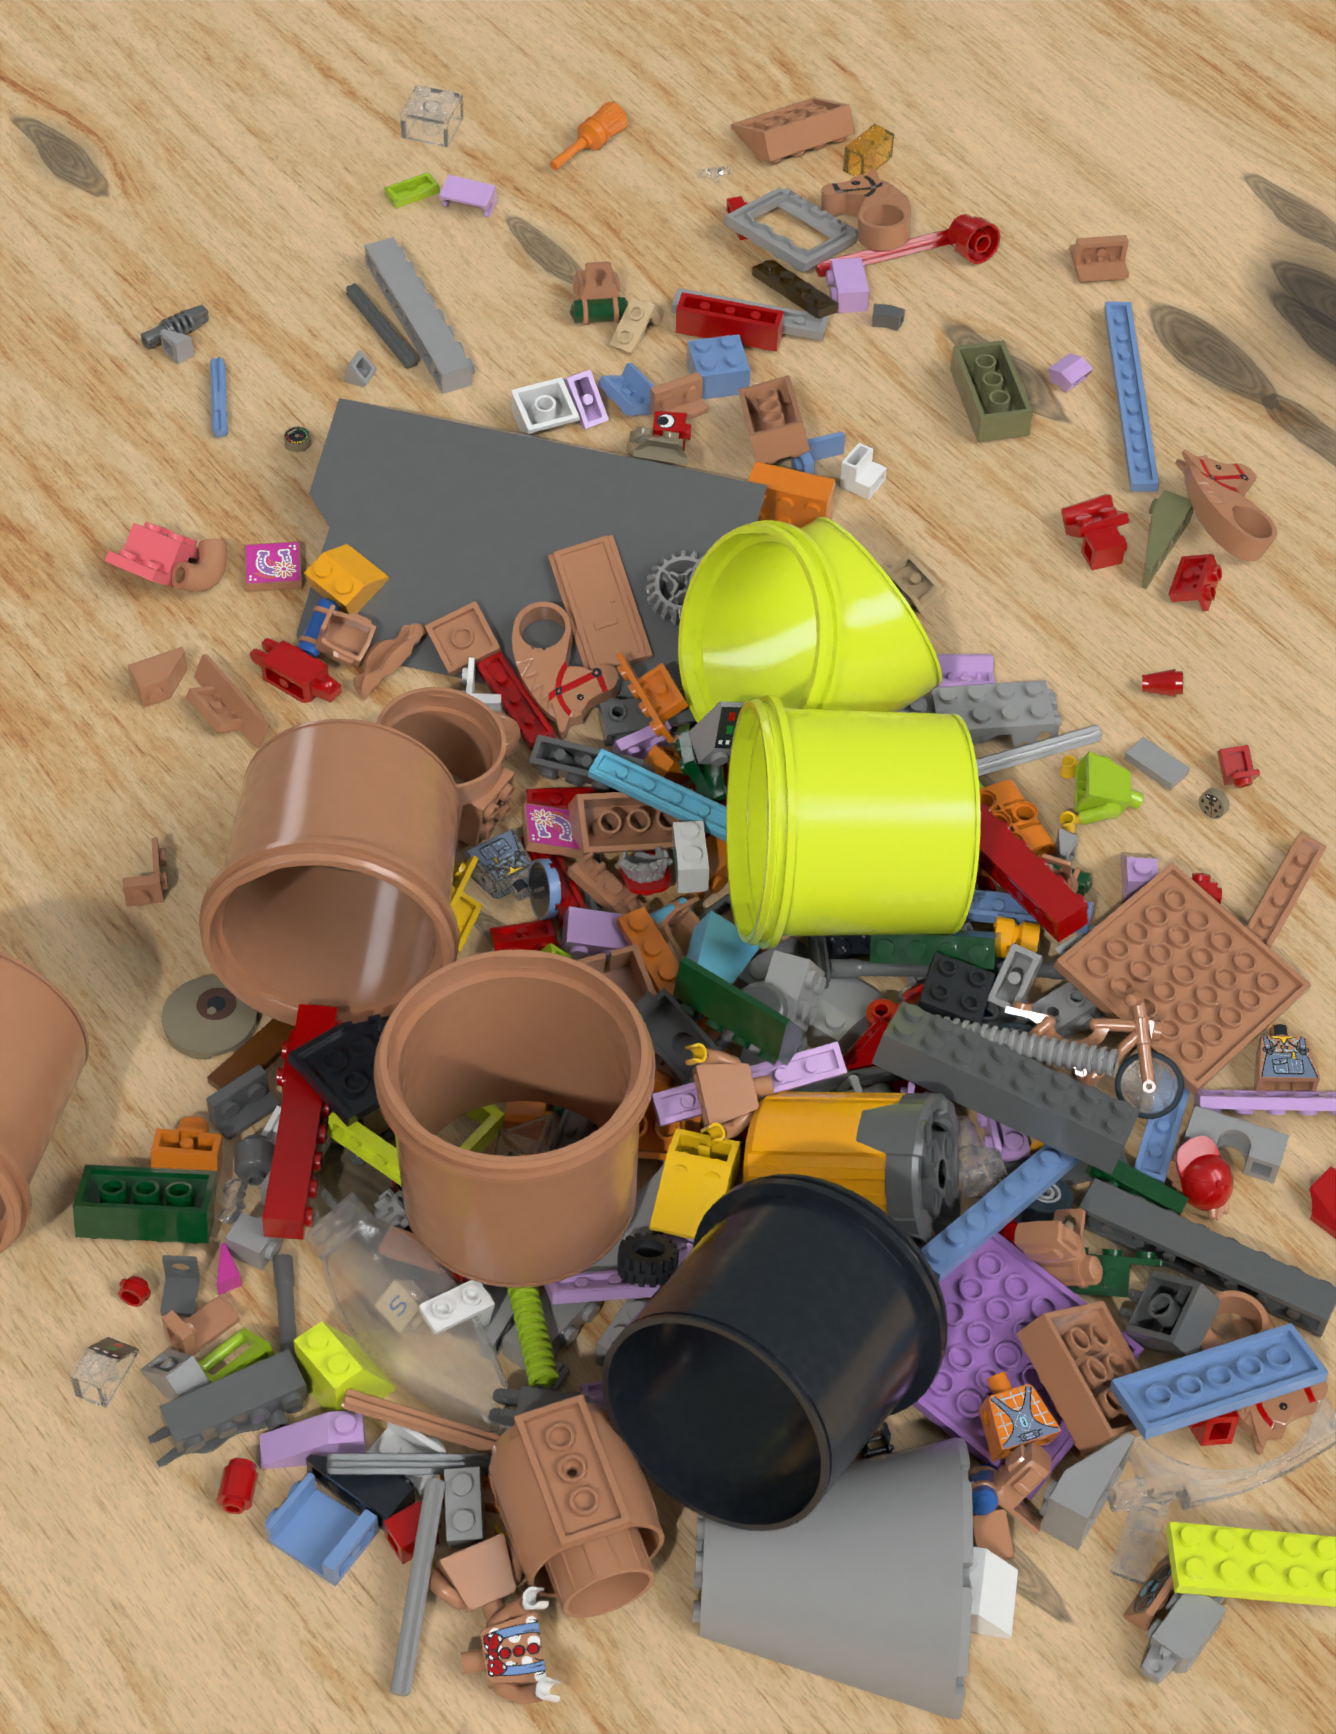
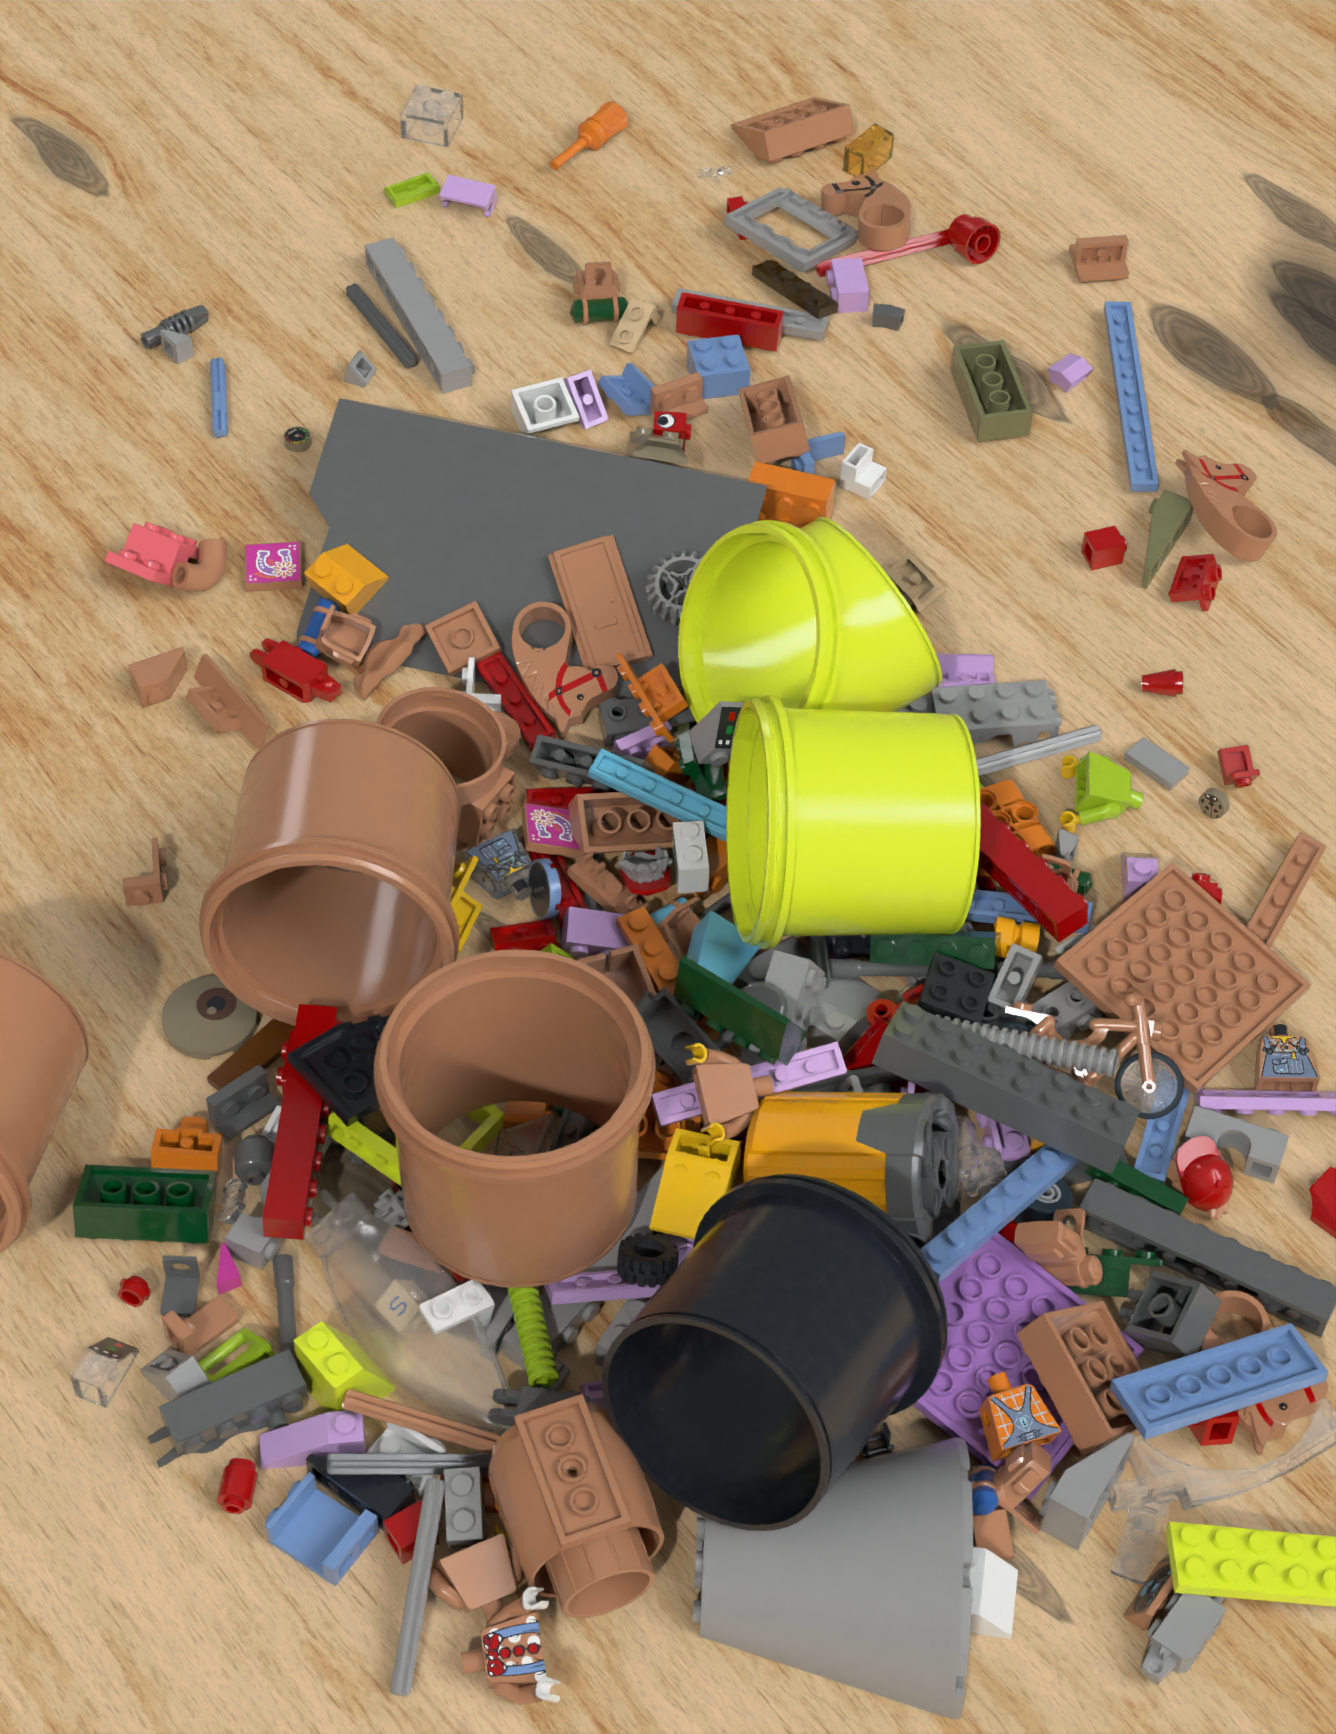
red bracket [1061,494,1129,538] -> none

